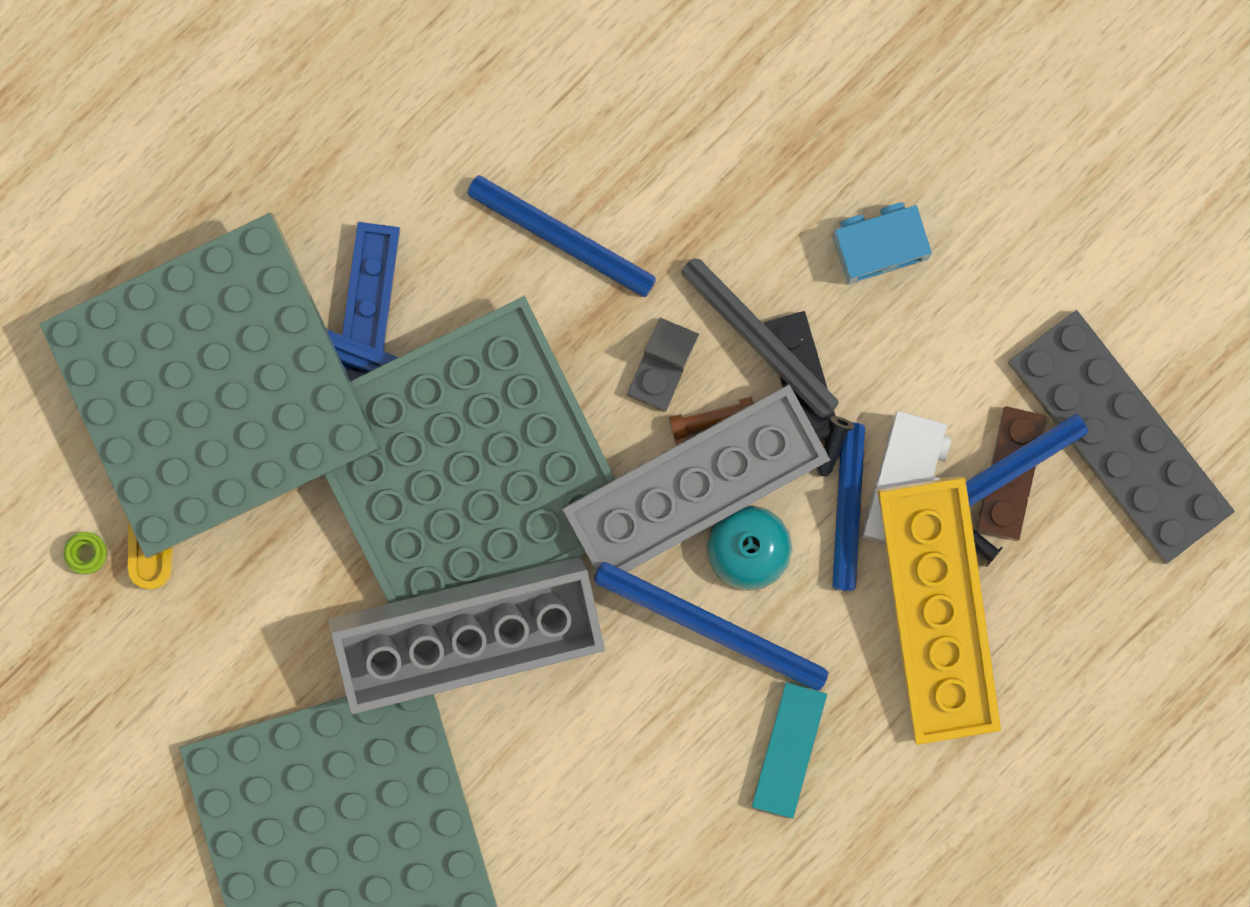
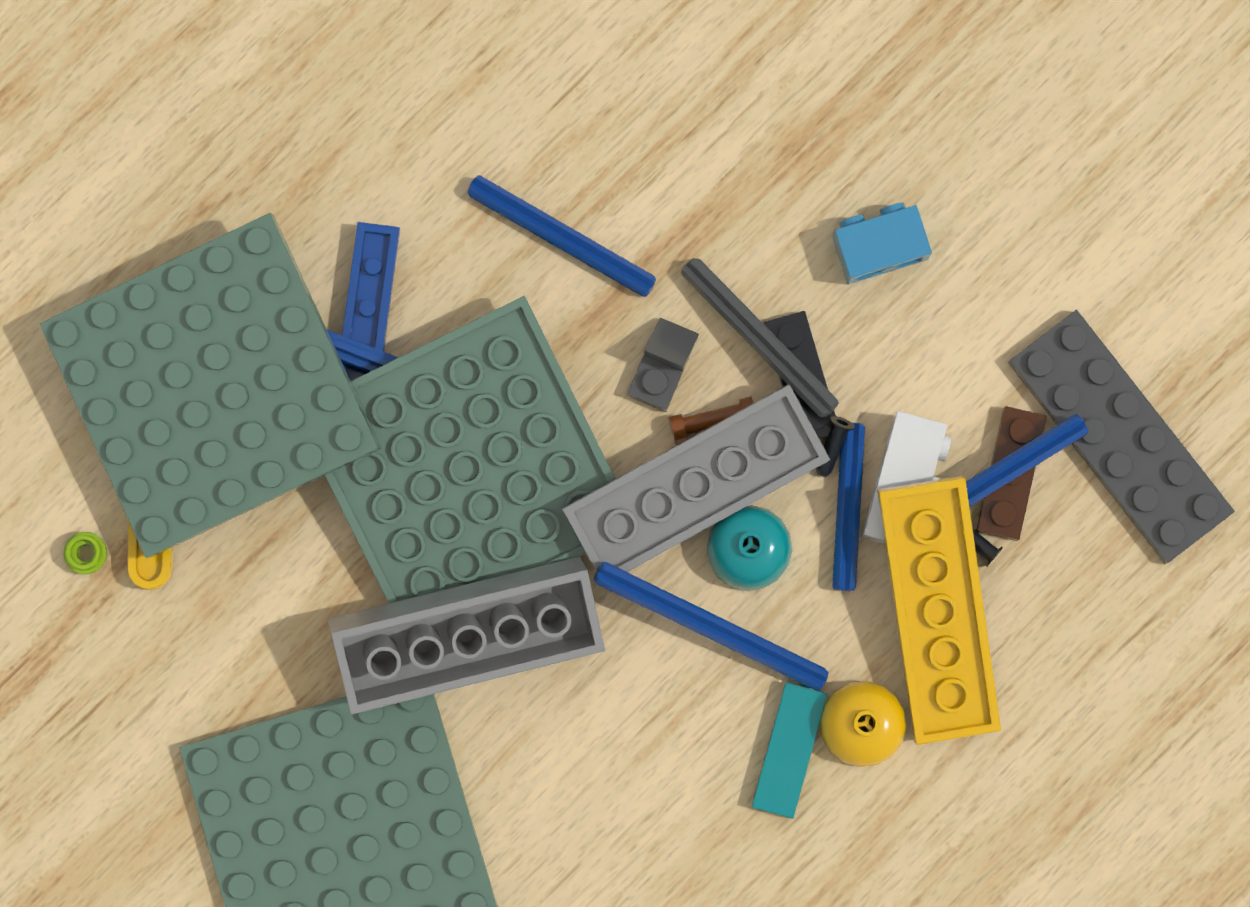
none -> yellow cylinder [820,681,906,767]

